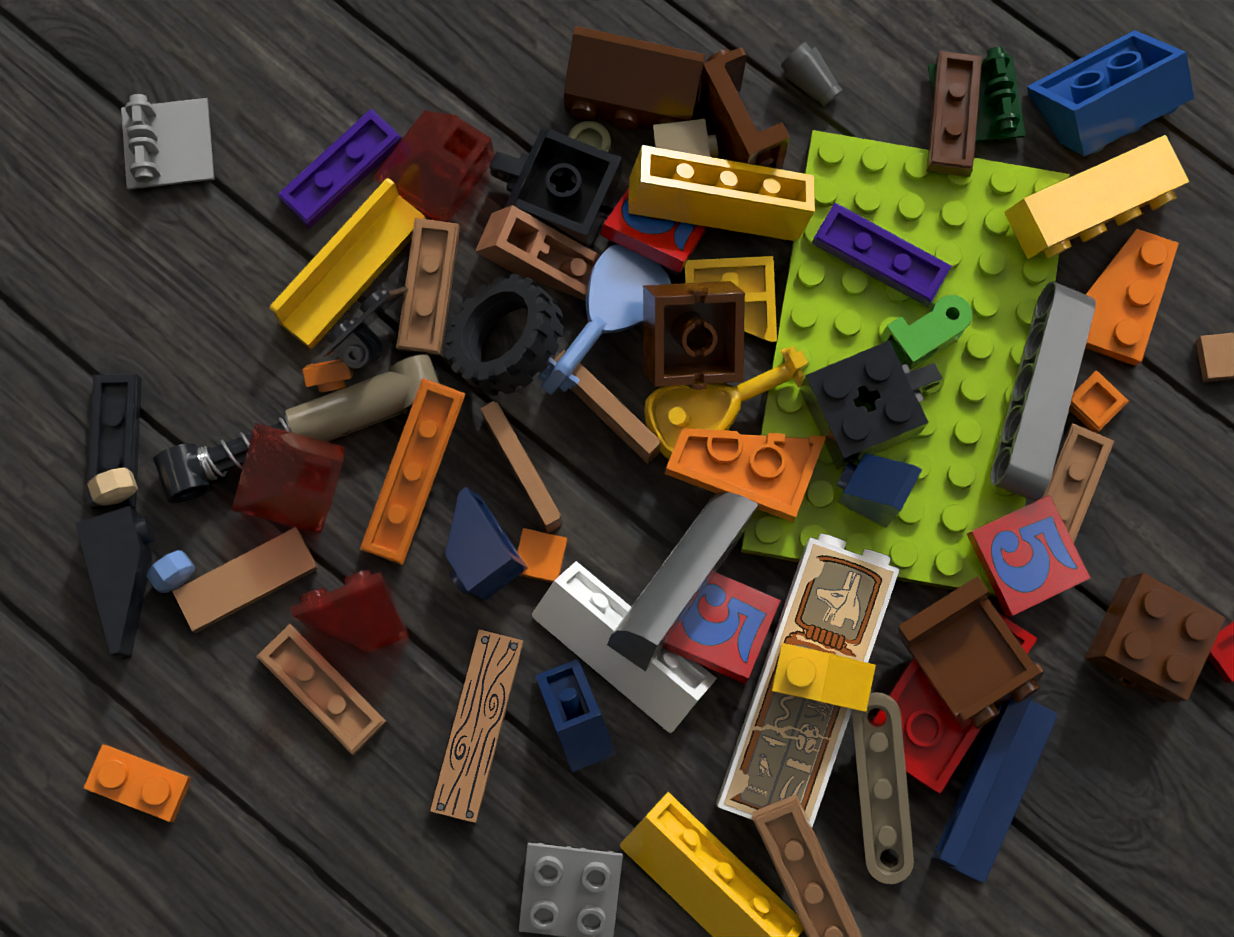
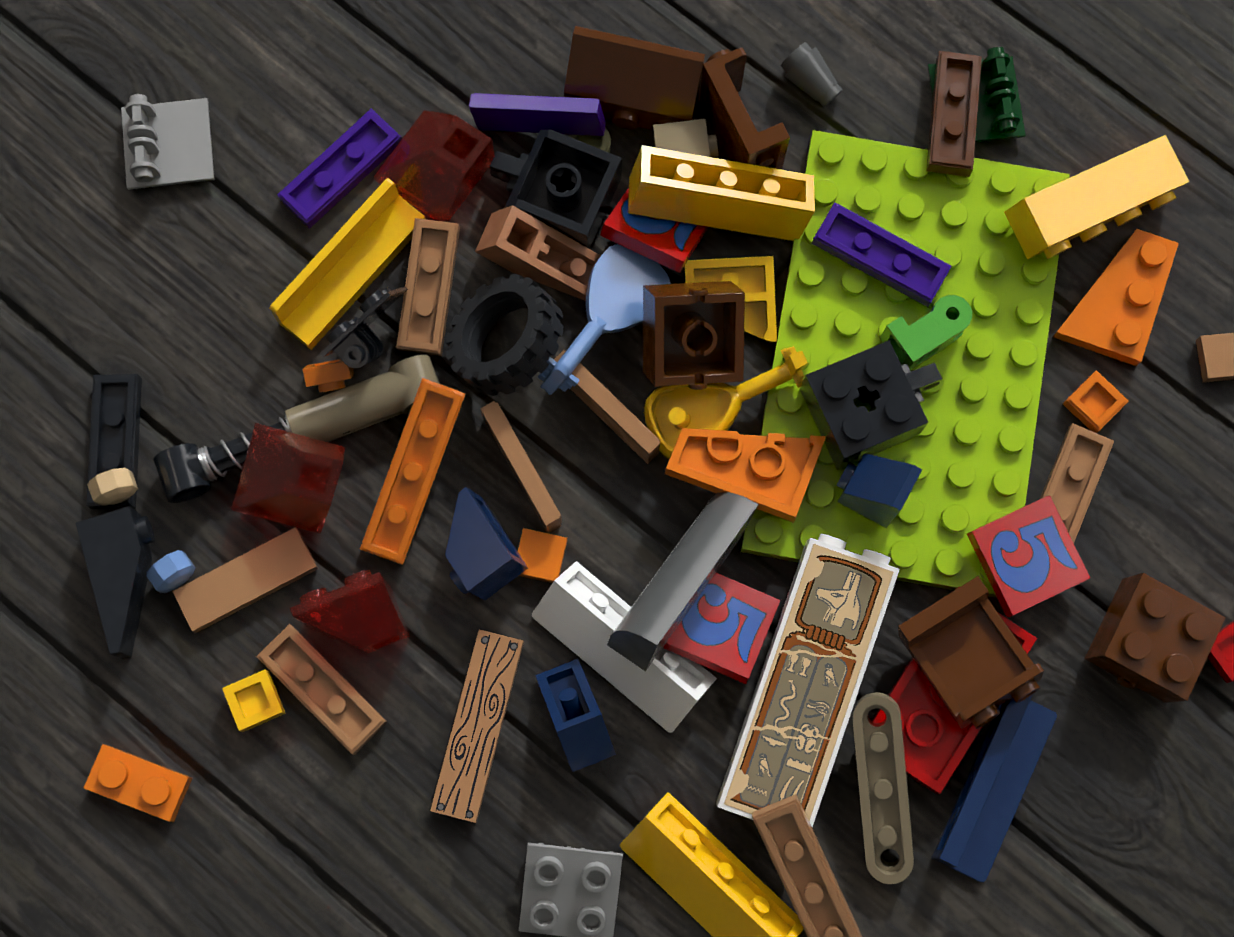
yellow slope [772,643,876,712] -> none
beam [990,281,1096,501] -> none
blue slope [1027,30,1194,157] -> none
none -> yellow plate [222,669,286,732]
none -> dark purple tile [469,93,606,136]

